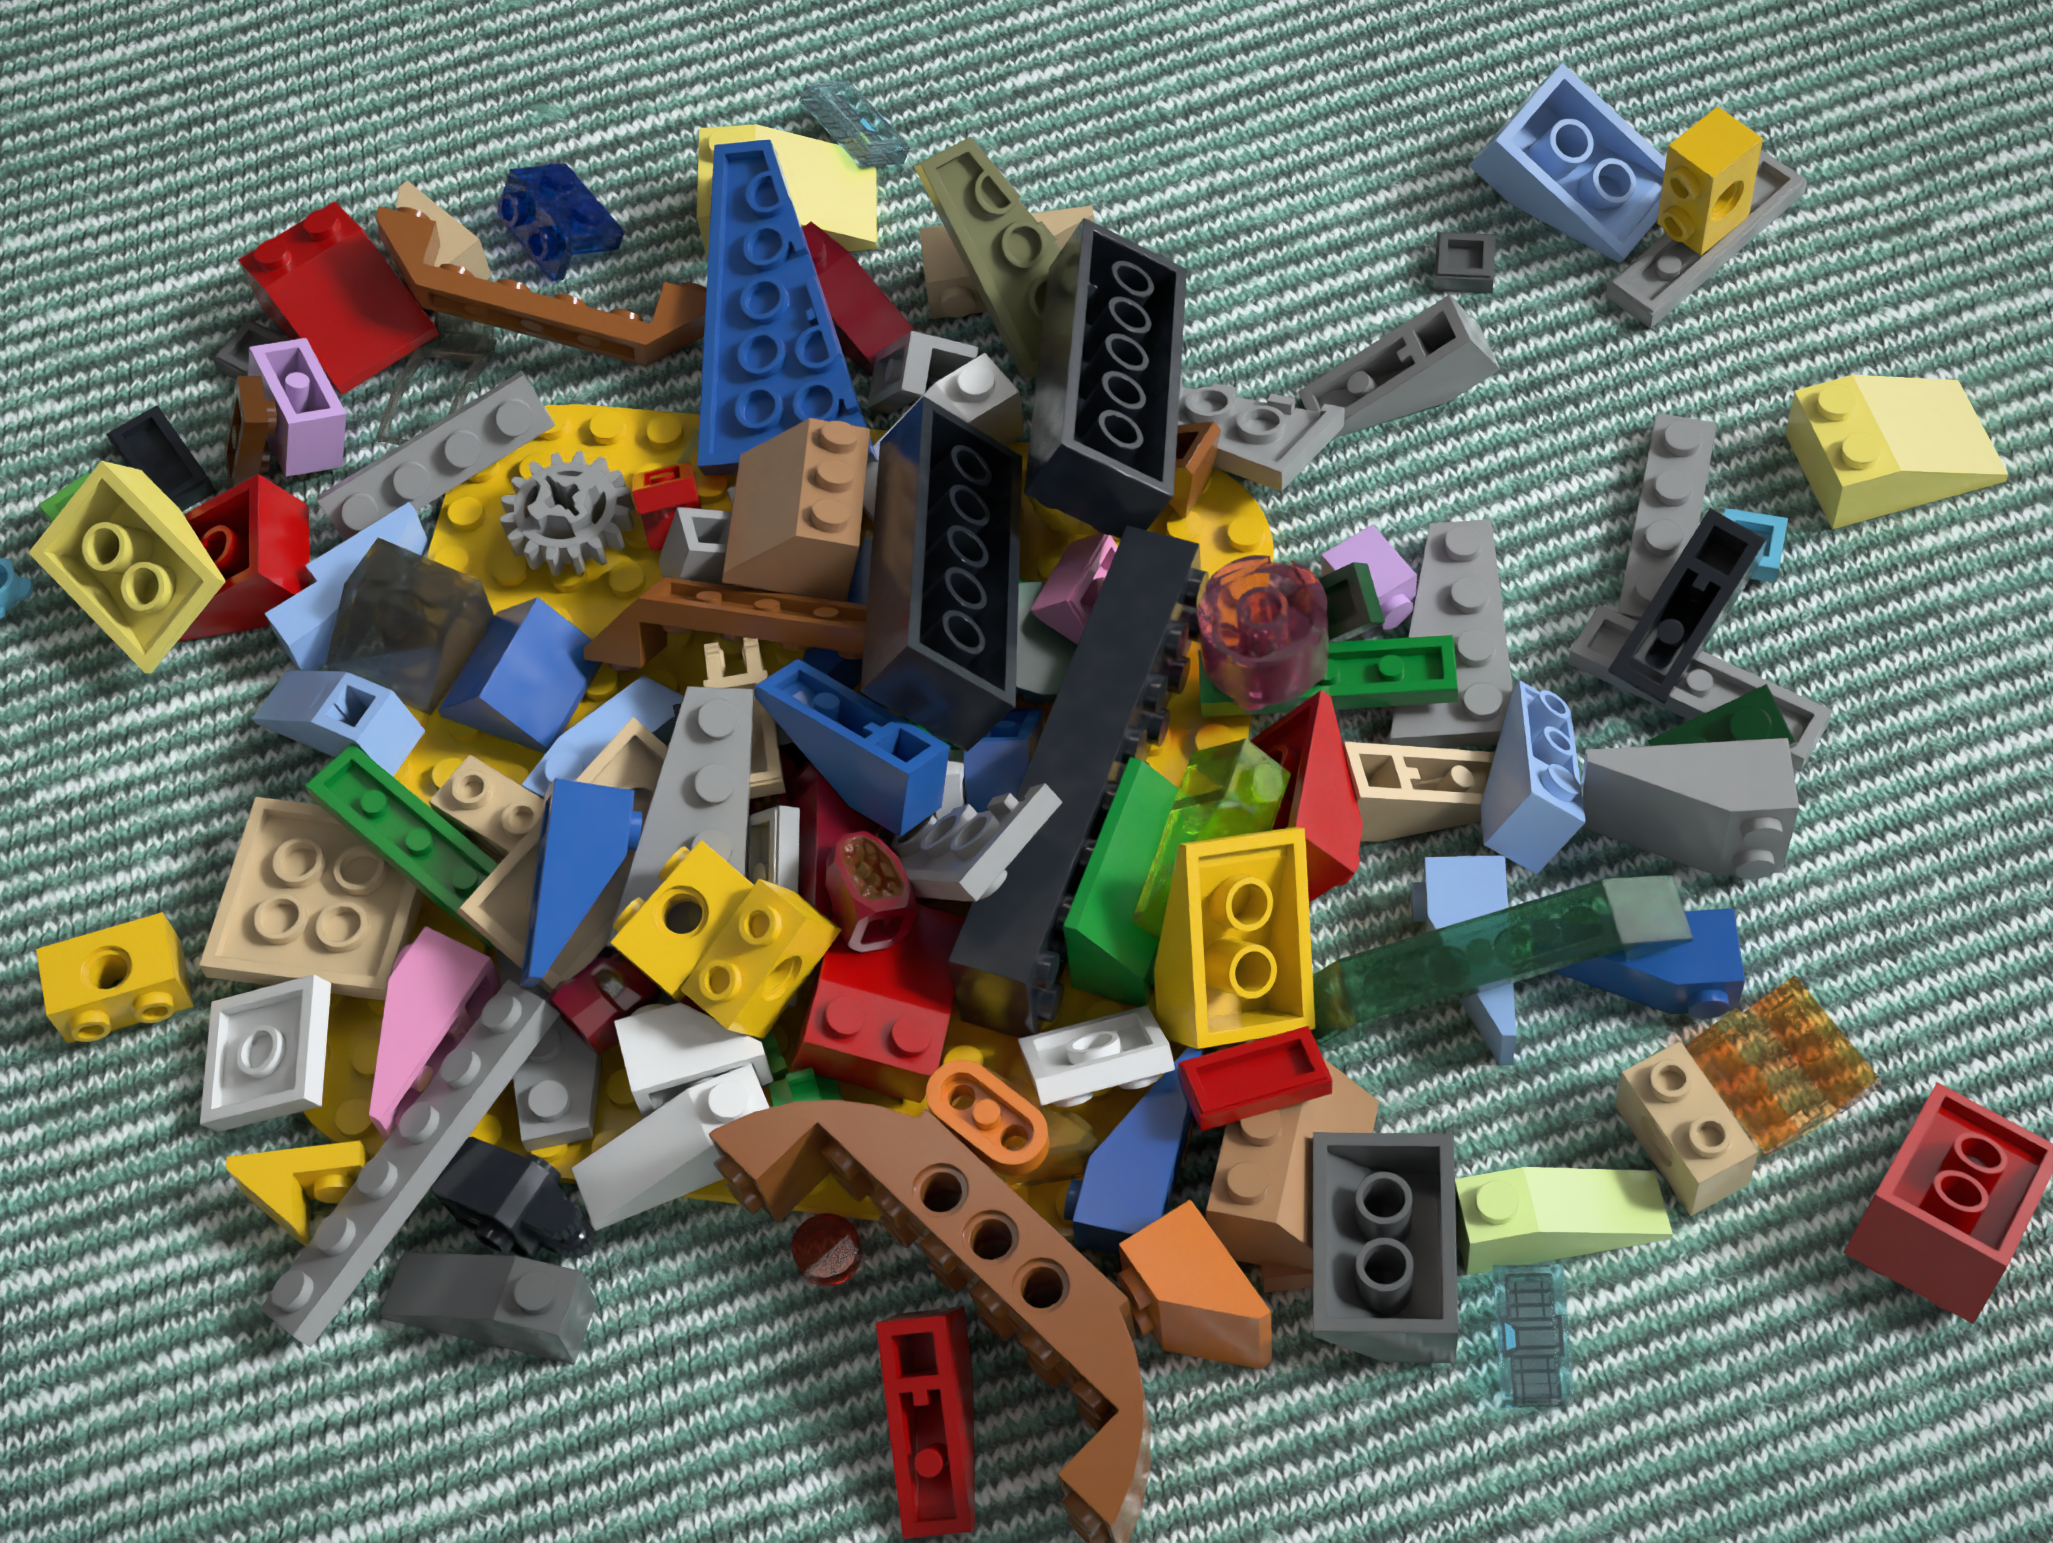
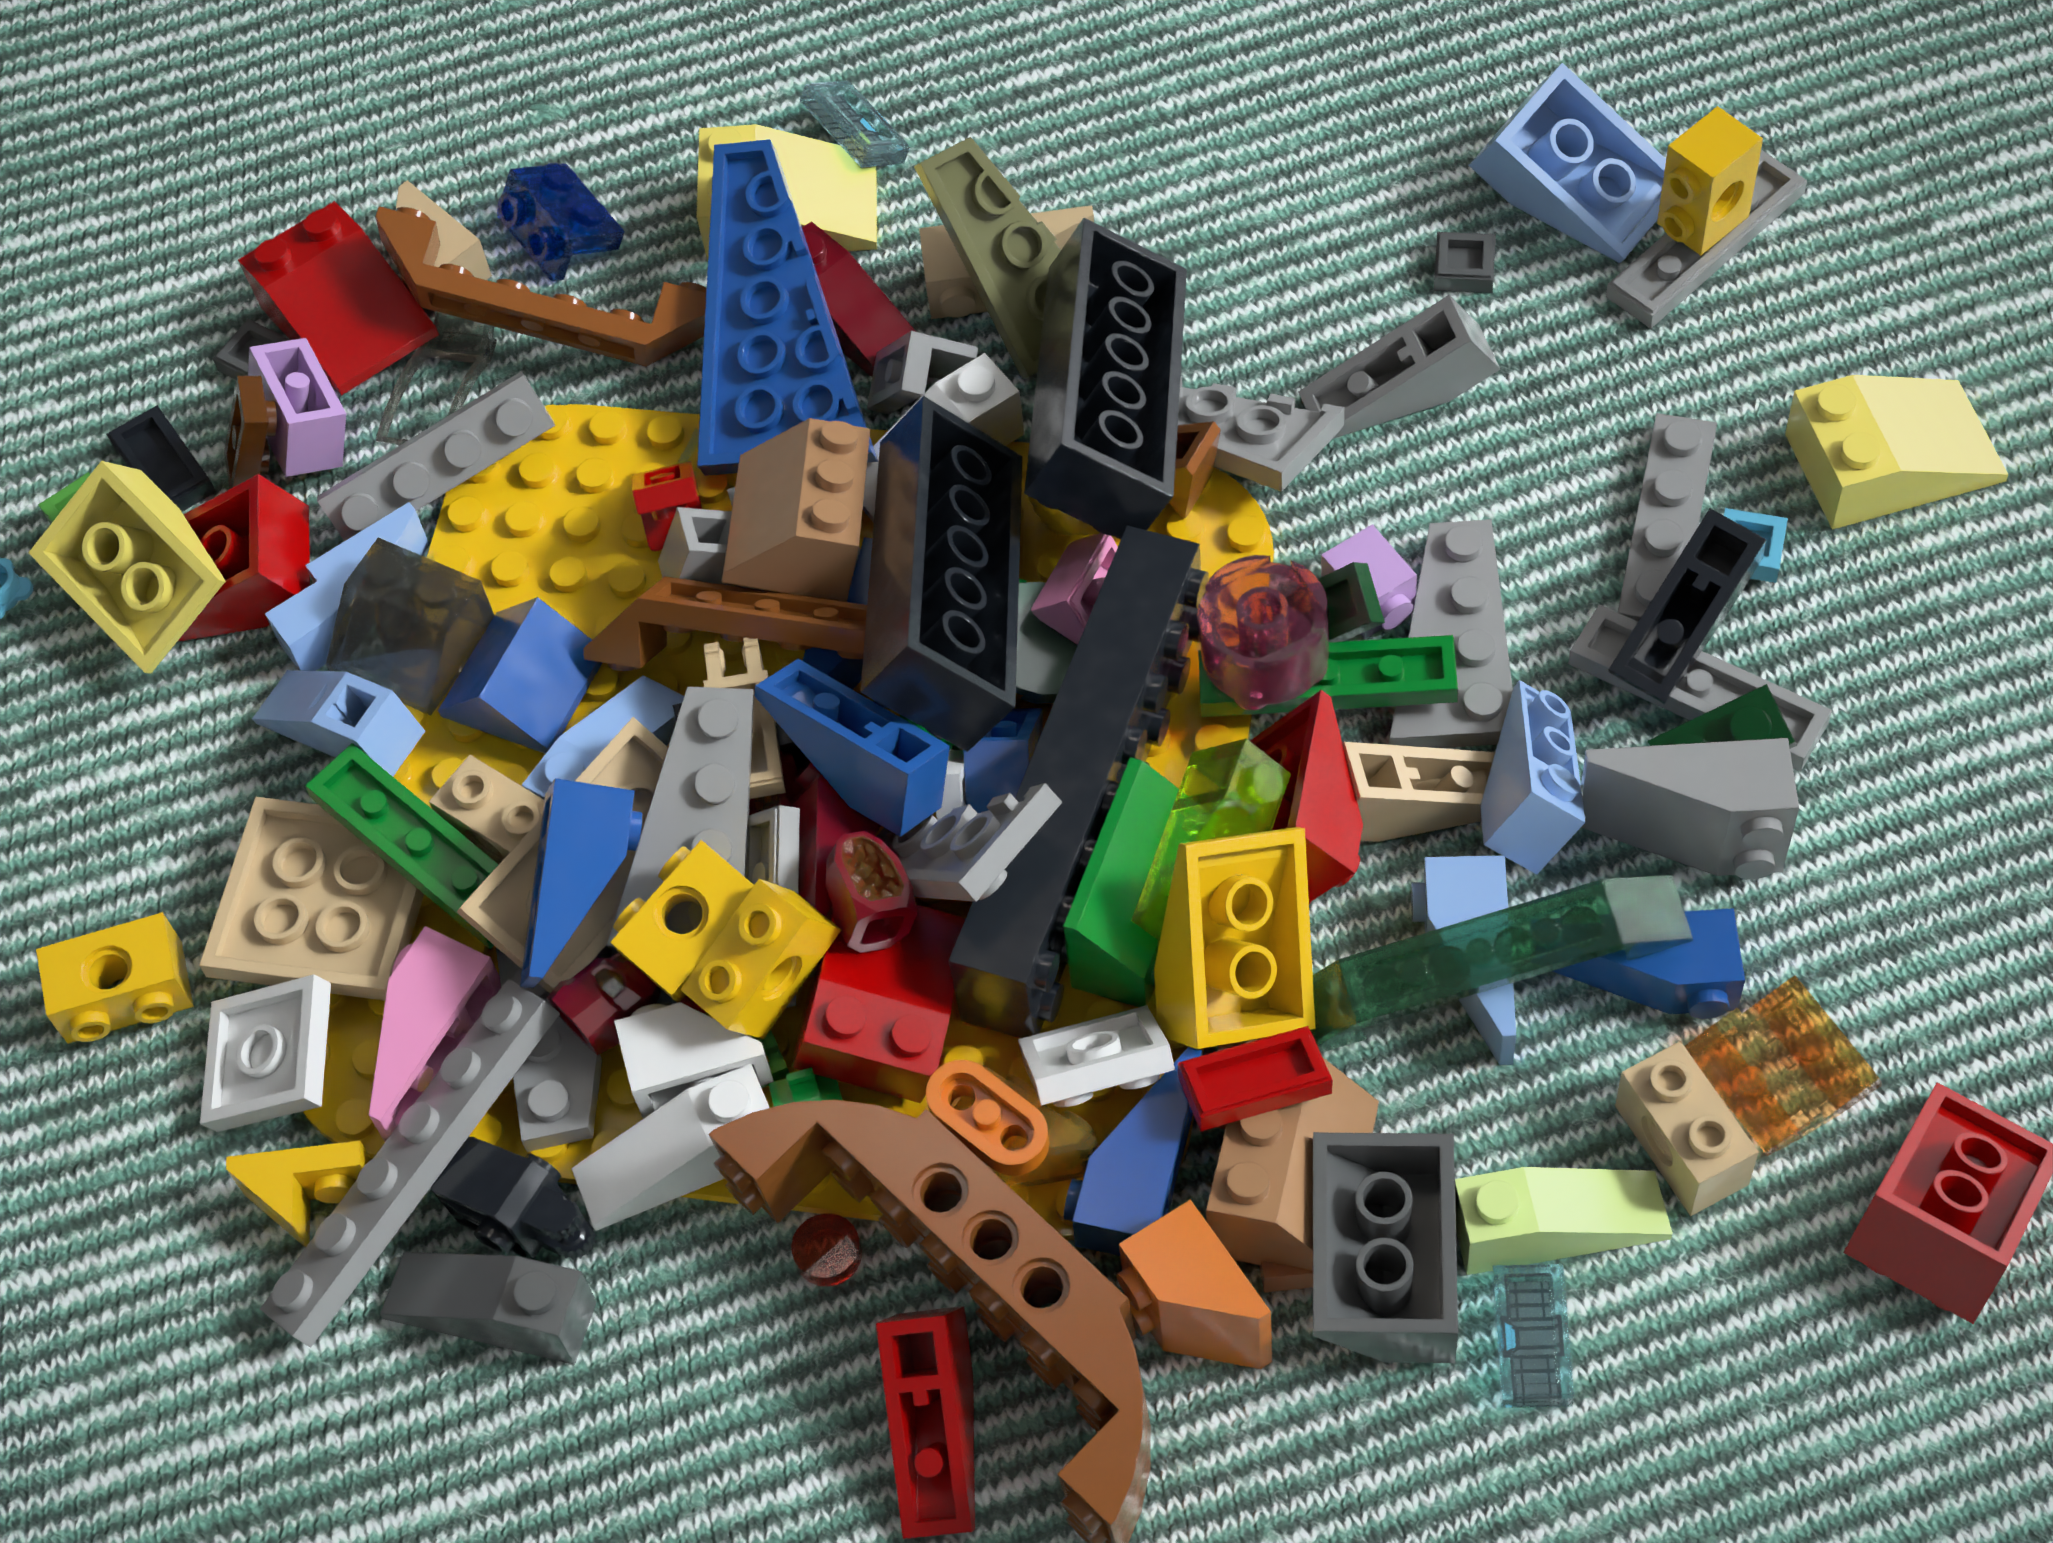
light grey gear [500,451,635,576] -> none

